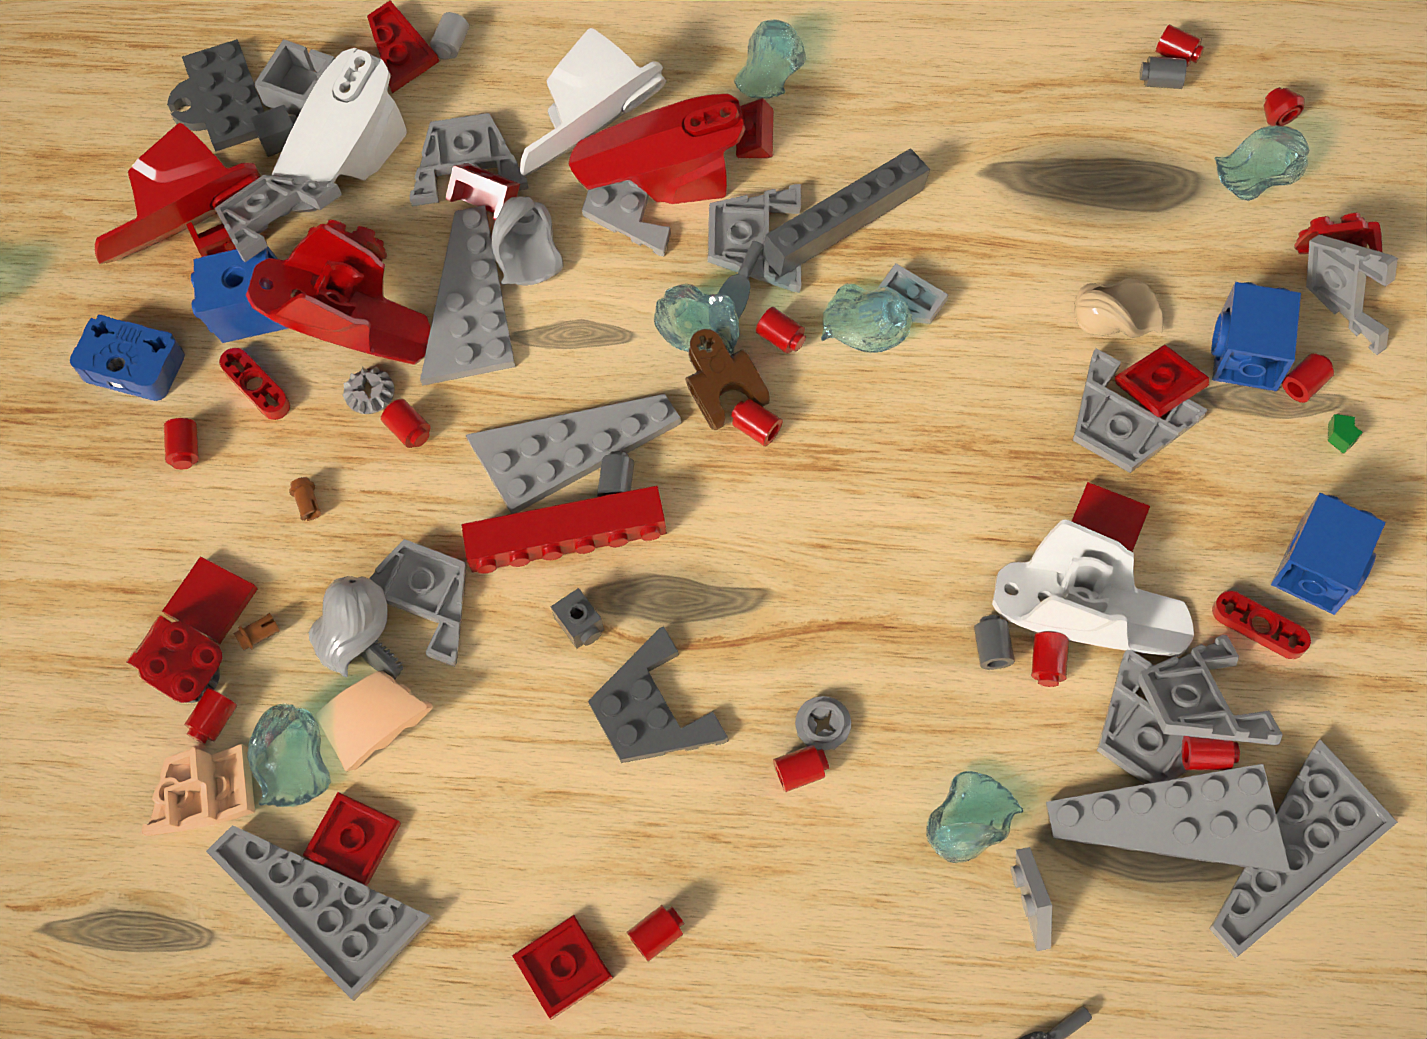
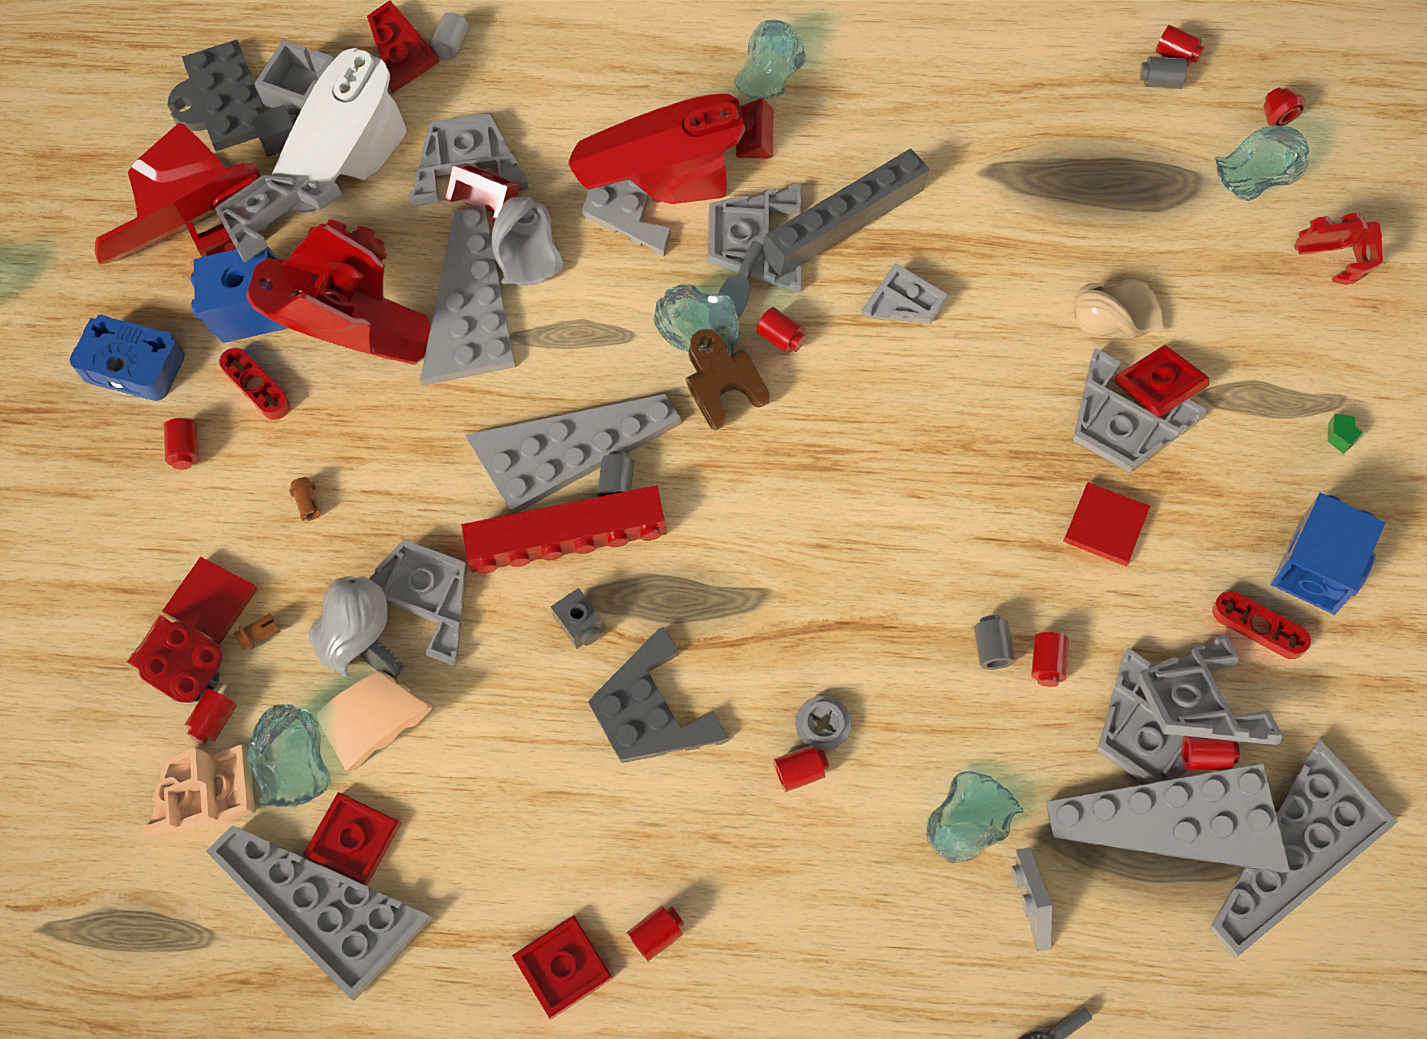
light grey gear [343,366,394,414] -> none
red brick [381,399,431,448] -> none
white piece [520,28,666,176] -> none
red brick [731,399,783,447] -> none
clear light blue piece [821,283,912,353] -> none
white piece [992,520,1194,657] -> none
blue brick [1211,282,1301,391] -> none
red brick [1282,353,1334,403] -> none
light grey wing [1306,235,1398,355] -> none

